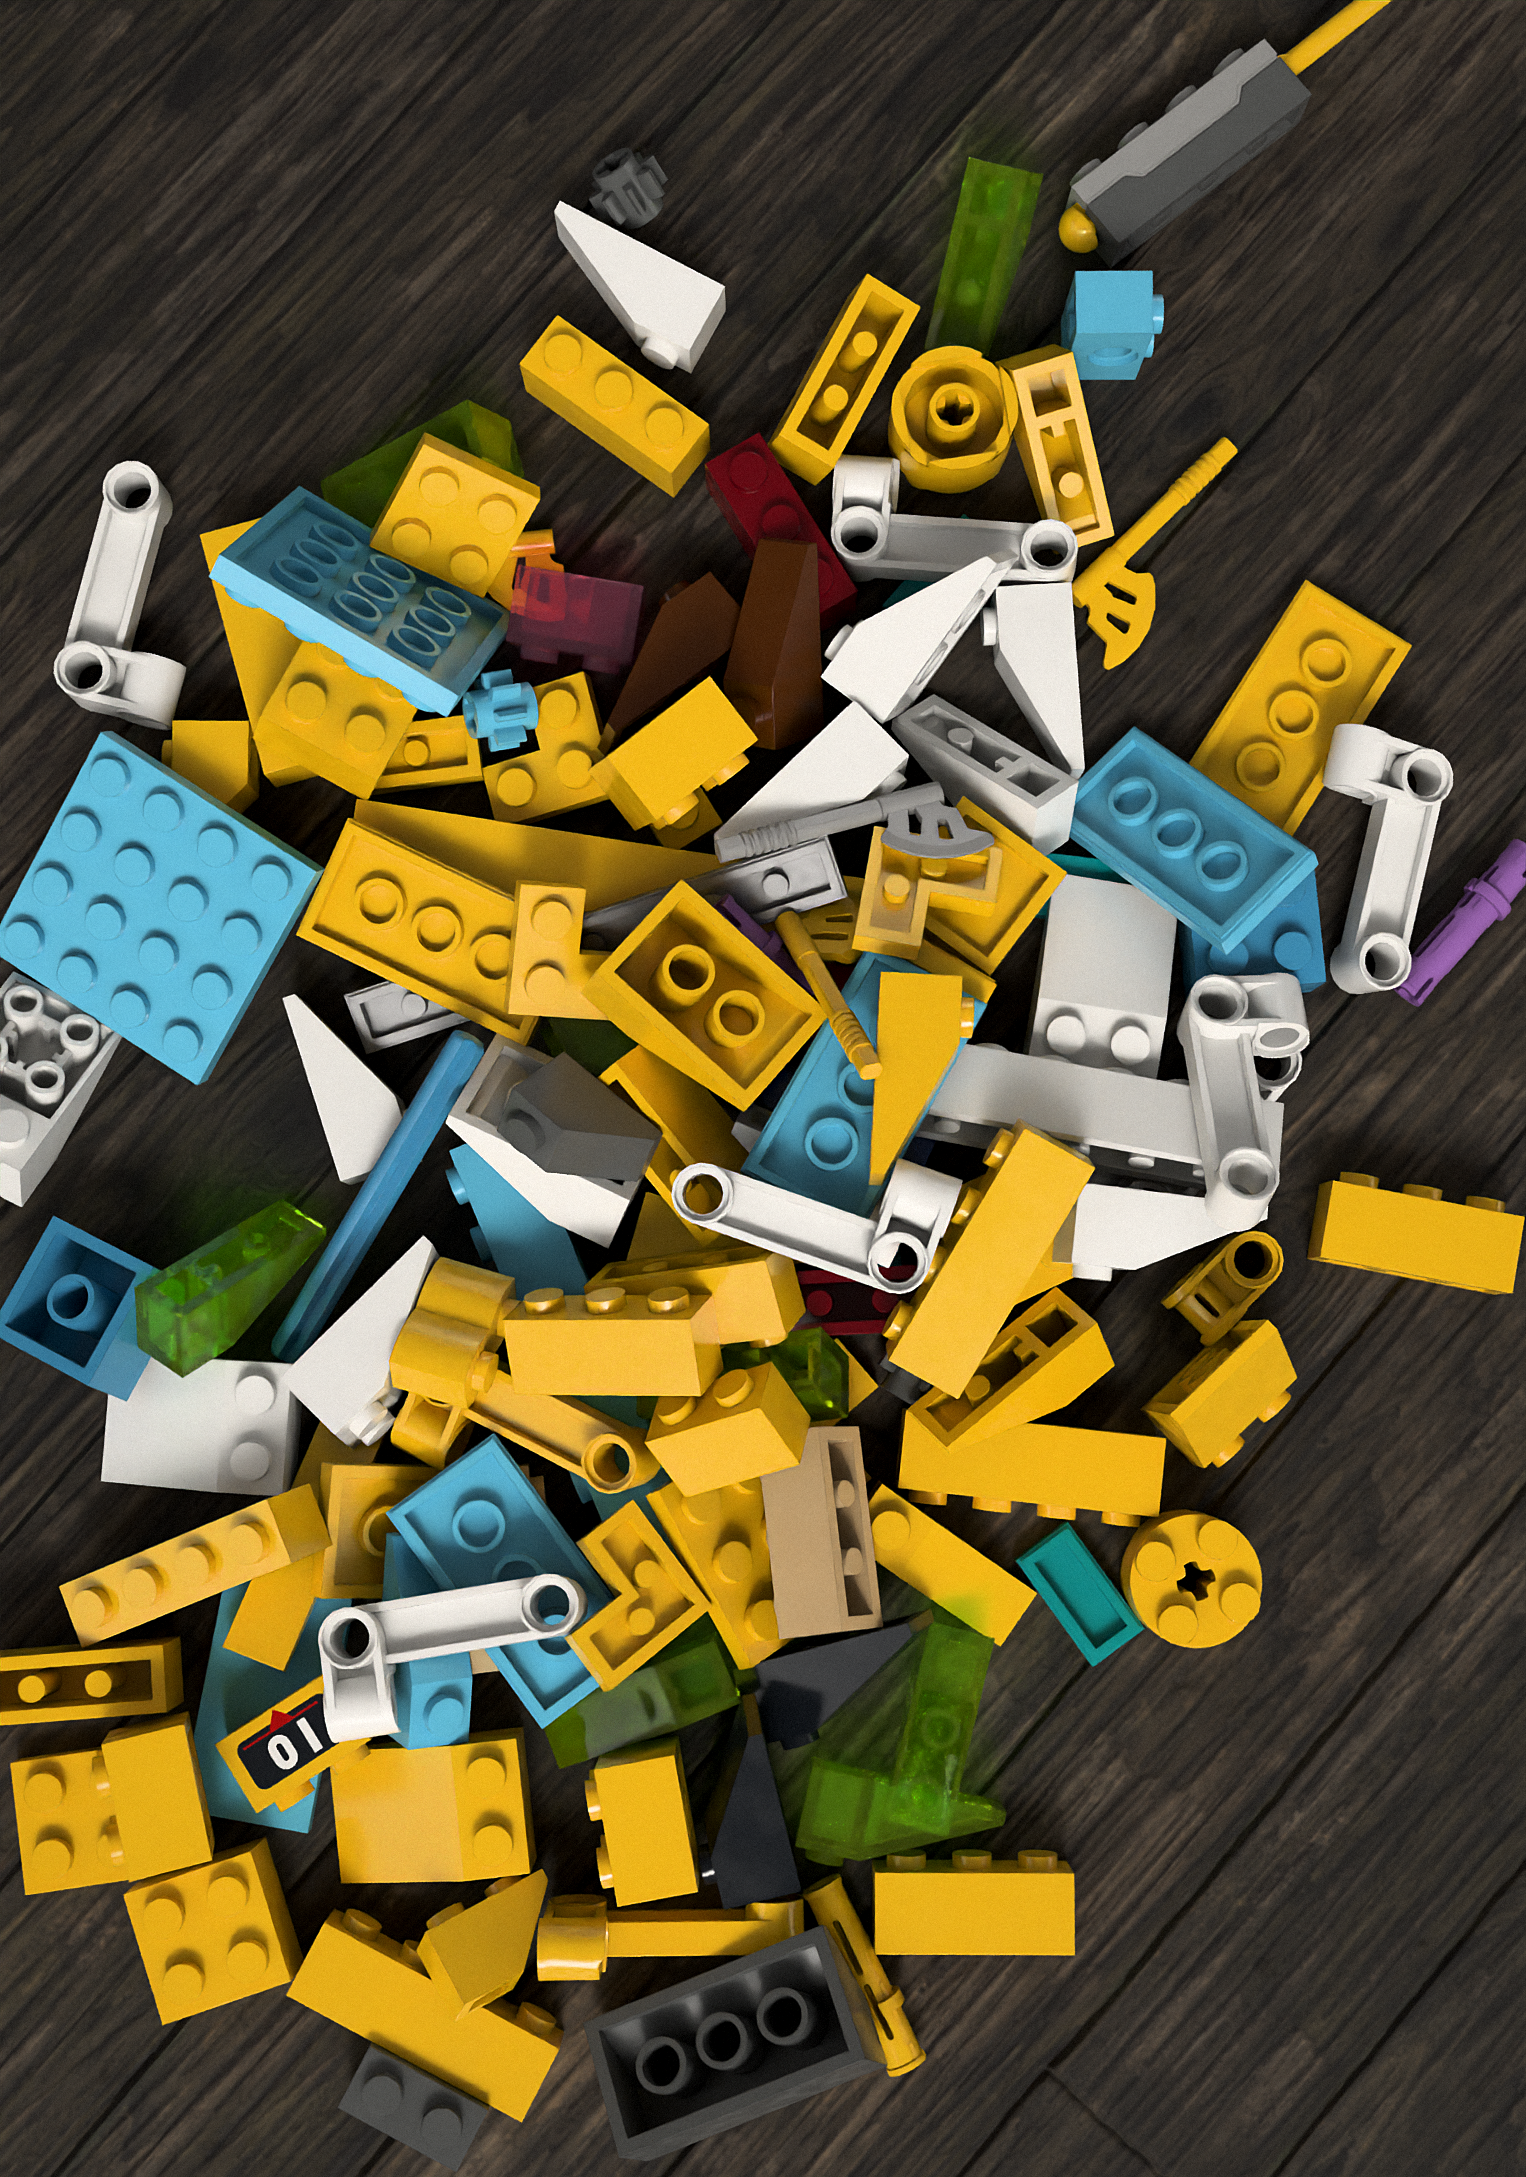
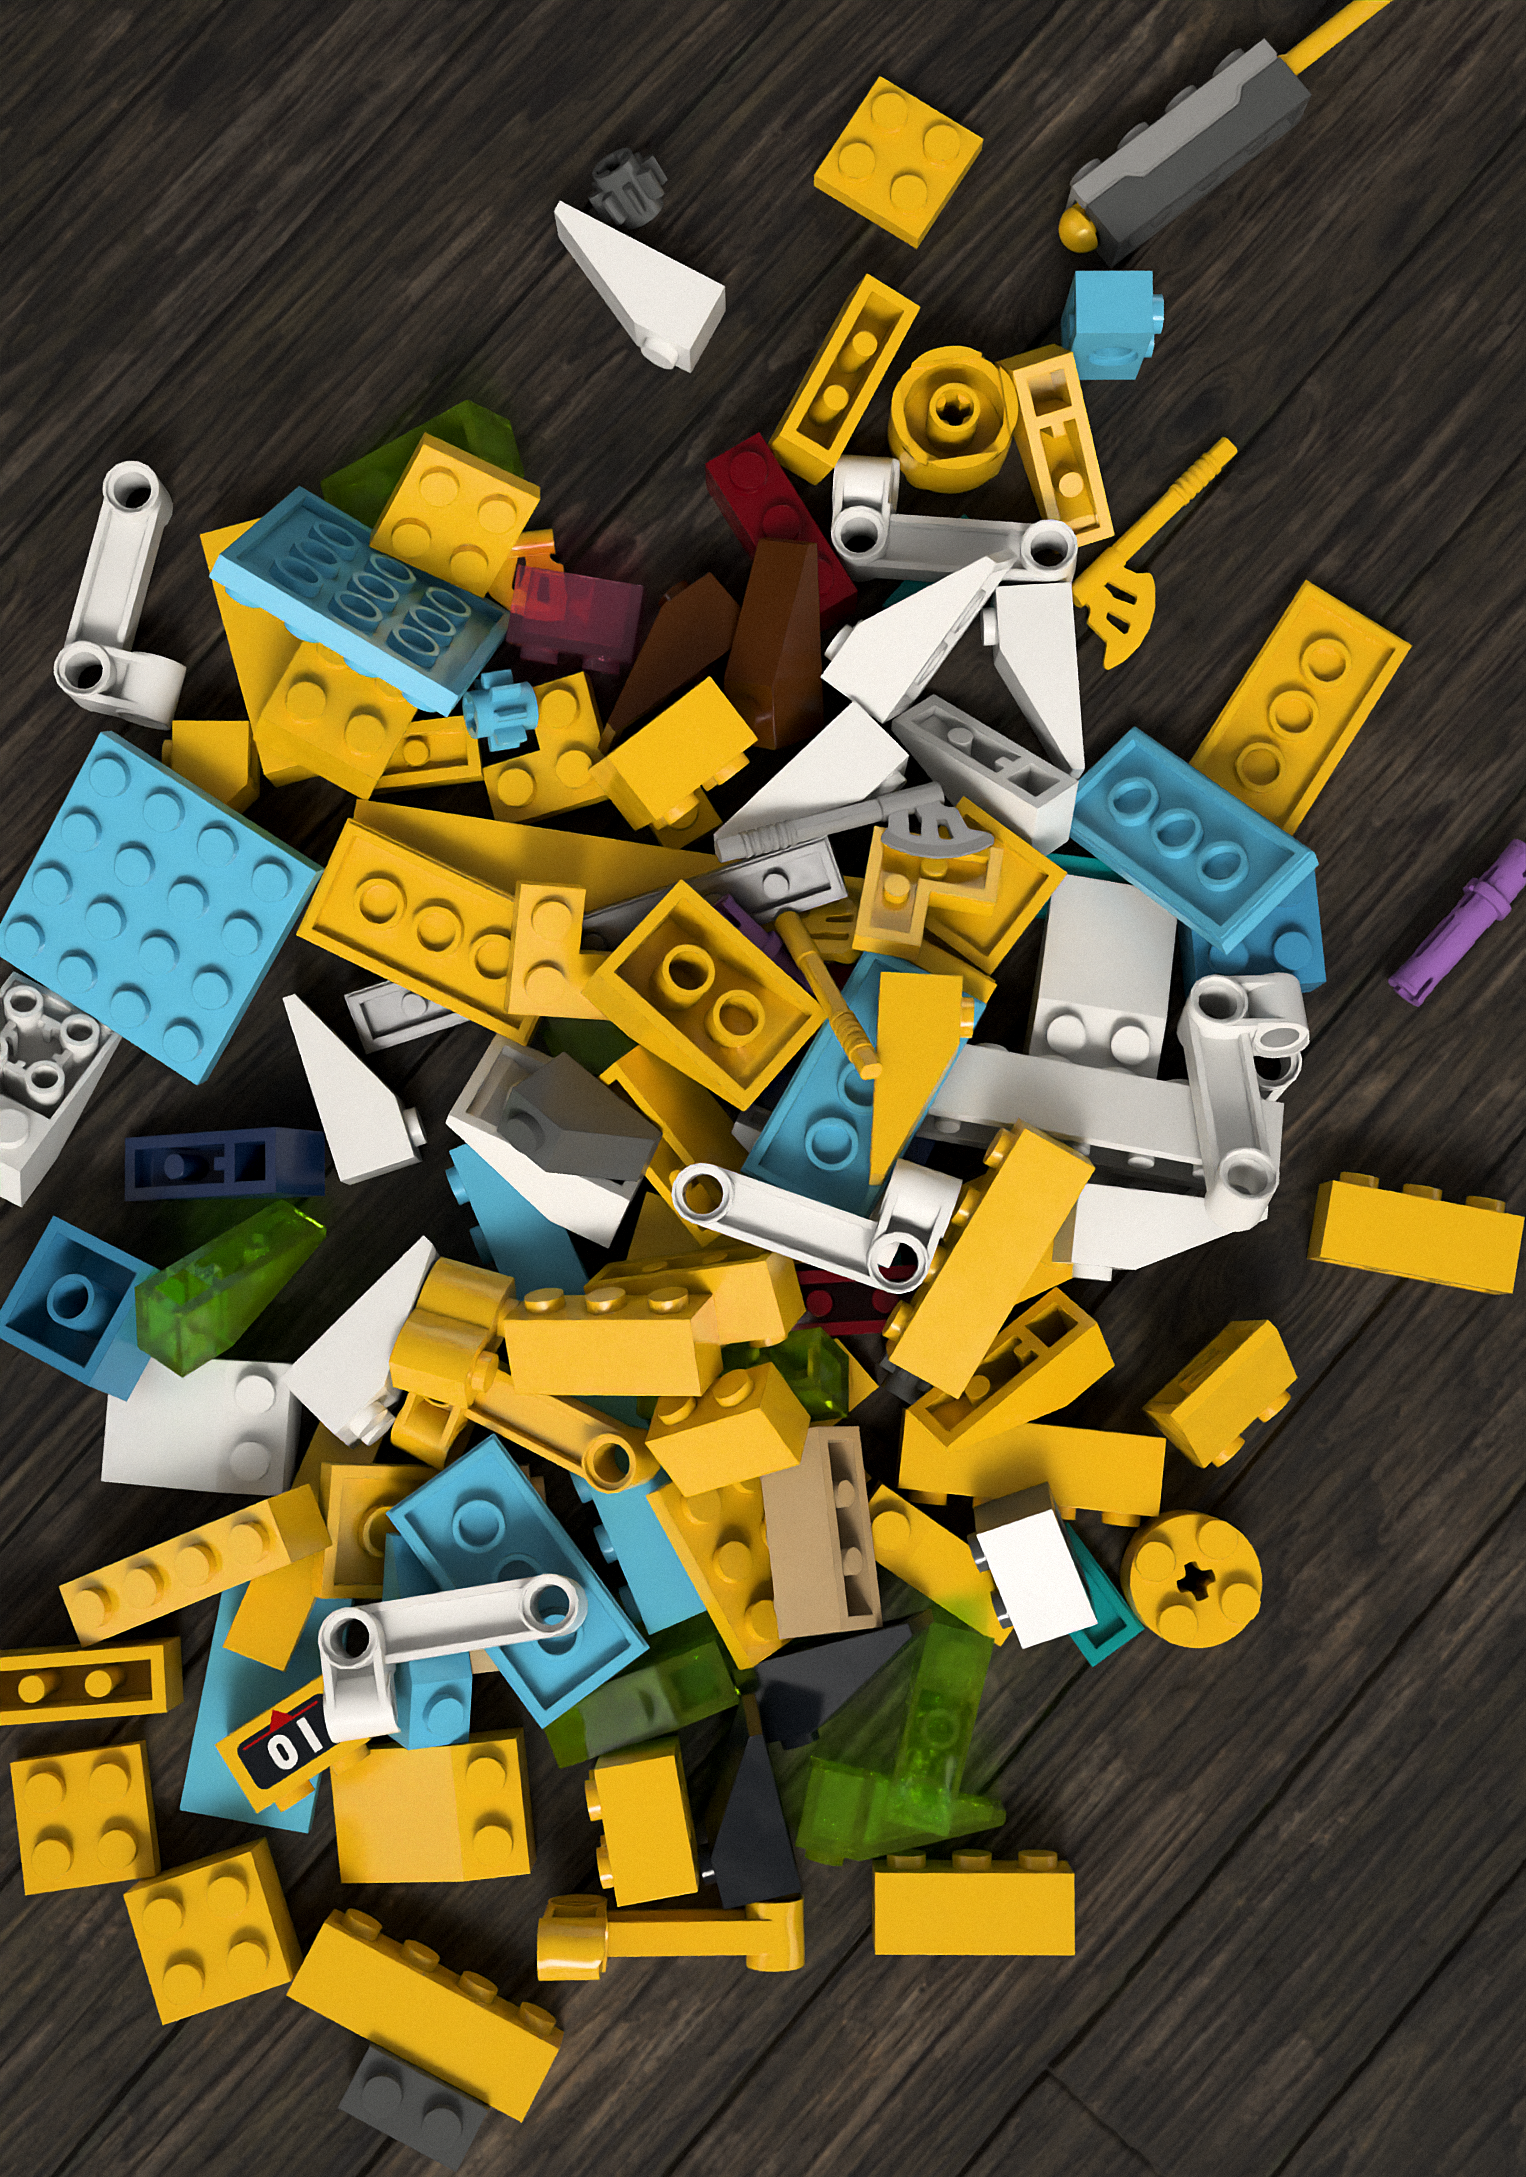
yellow brick [92,1711,215,1882] -> none
dark azure axle [271,1030,484,1363] -> none
yellow slope [416,1869,548,2022] -> none
yellow brick [520,315,710,498] -> none
yellow plate [564,1500,712,1692] -> none
dark grey slope [583,1925,888,2161] -> none
yellow pin [802,1873,926,2077] -> none
clear neon green slope [924,157,1044,359] -> none
yellow piece [1161,1231,1284,1348] -> none
white piece [1322,724,1453,994] -> none
none -> dark blue slope [125,1127,325,1202]
none -> yellow plate [814,76,984,249]
none -> brick [967,1481,1098,1649]

